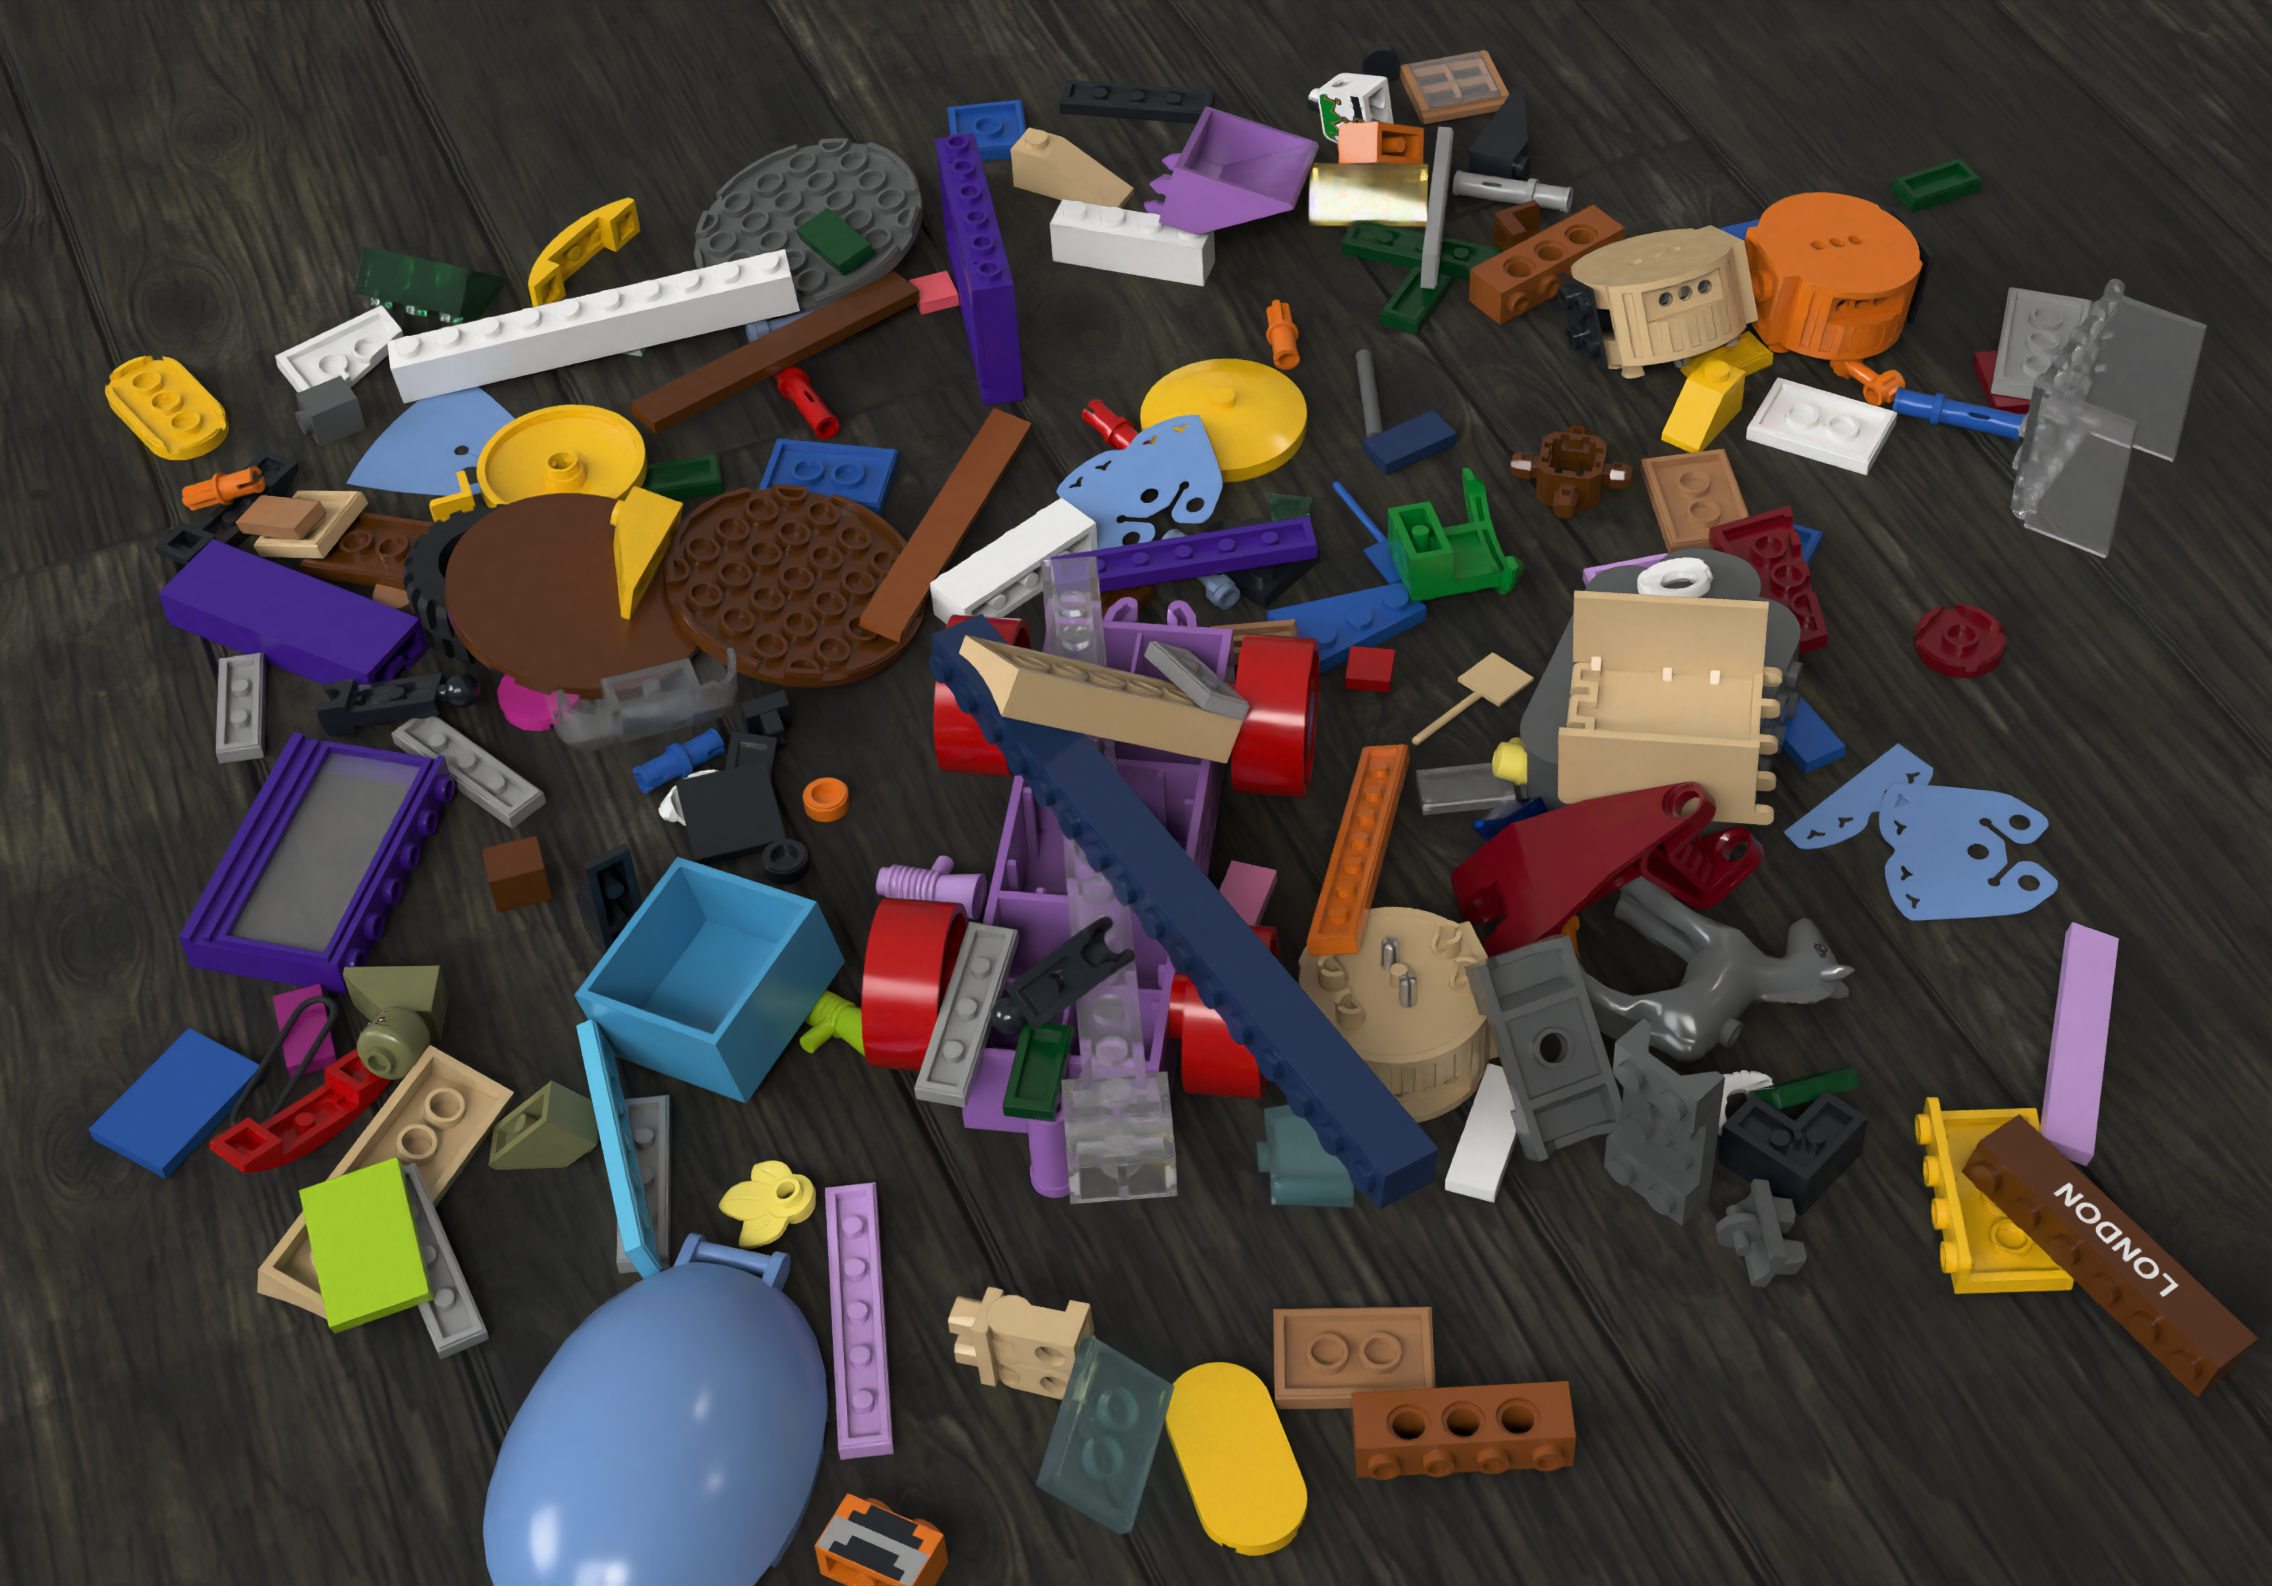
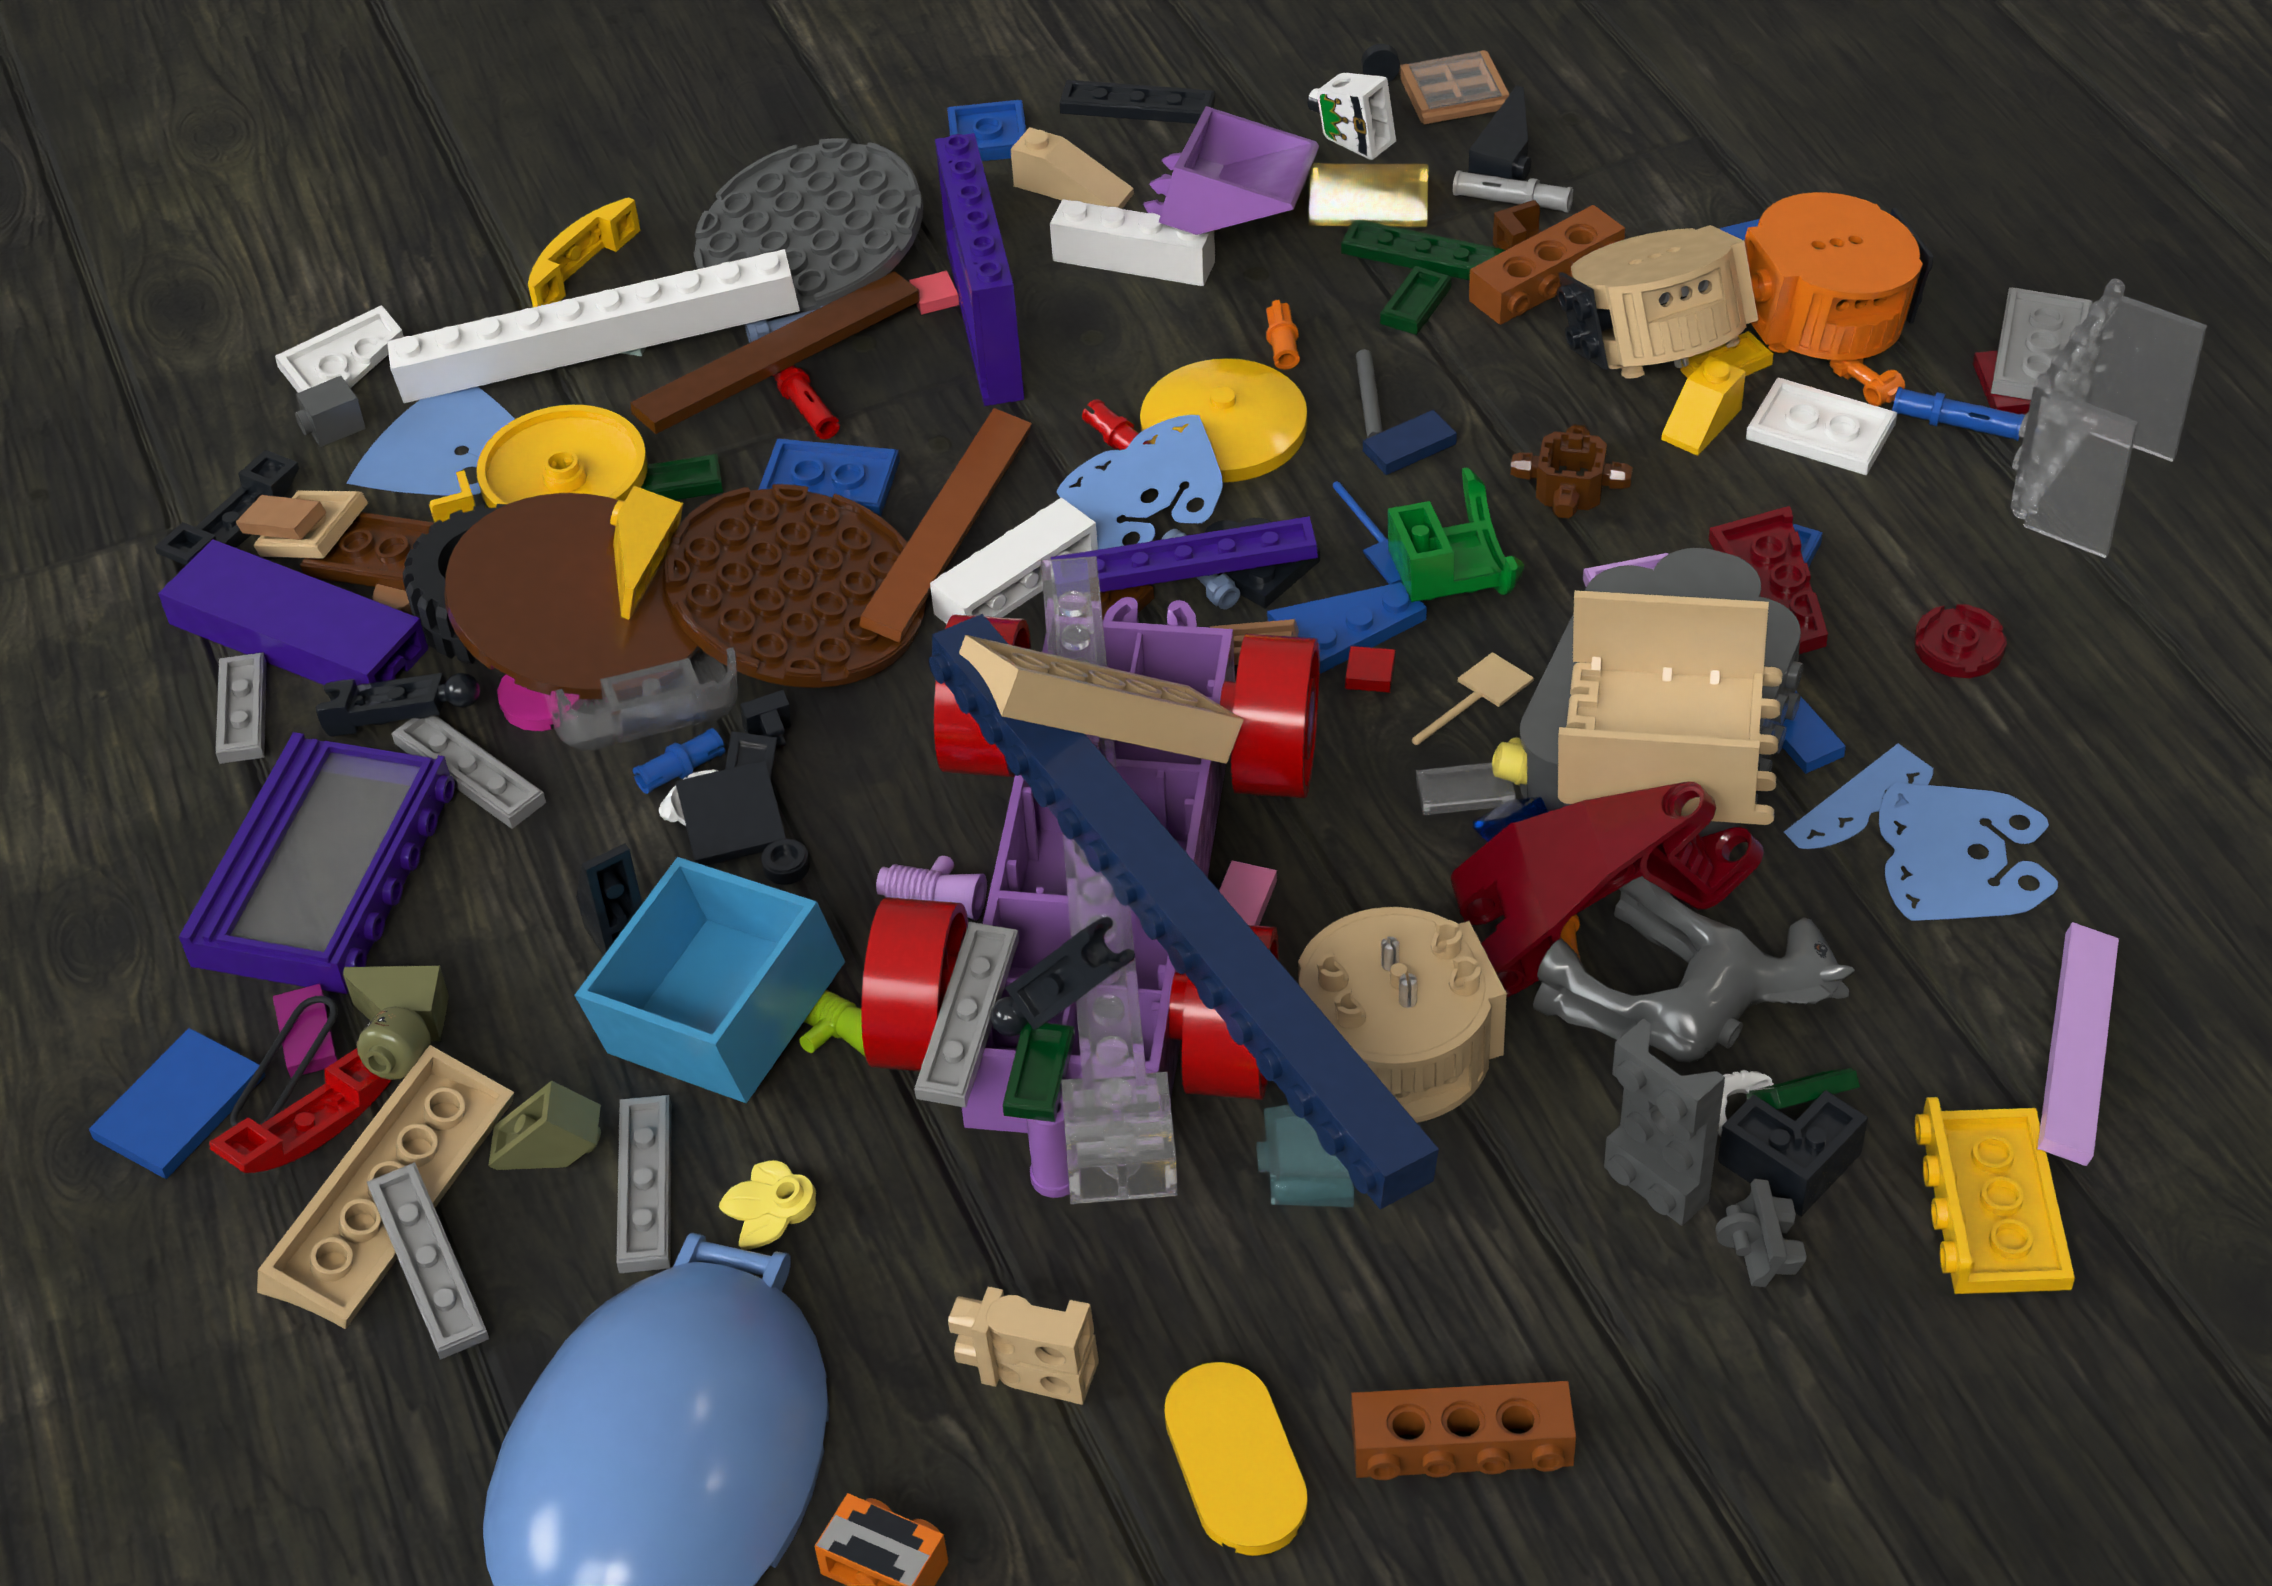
yellow tile [105,356,229,460] -> none
orange axle [182,466,265,510] -> none
lime tile [299,1157,434,1334] -> none
clear green slope [354,246,506,325] -> none
reddish brown panel [482,835,553,912] -> none
medium azure tile [576,1019,662,1279] -> none
dark green tile [796,208,875,276] -> none
orange tile [803,777,850,822] -> none
lavender tile [825,1182,894,1460] -> none
clear light blue tile [1036,1336,1175,1535] -> none
light grey tile [1144,641,1250,721] -> none
clear green tile [1269,493,1312,522] -> none
medium nougat tile [1273,1307,1436,1409] -> none
orange tile [1307,744,1410,956] -> none
orange brick [1338,122,1424,169] -> none
light grey tile [1420,127,1454,289] -> none
white tile [1445,1063,1518,1203] -> none
dark grey piece [1464,934,1622,1162] -> none
white piece [1637,557,1714,598] -> none
medium nougat tile [1640,449,1750,554] -> none
dark green tile [1891,158,1982,213] -> none
reddish brown brick [1962,1114,2258,1398] -> none

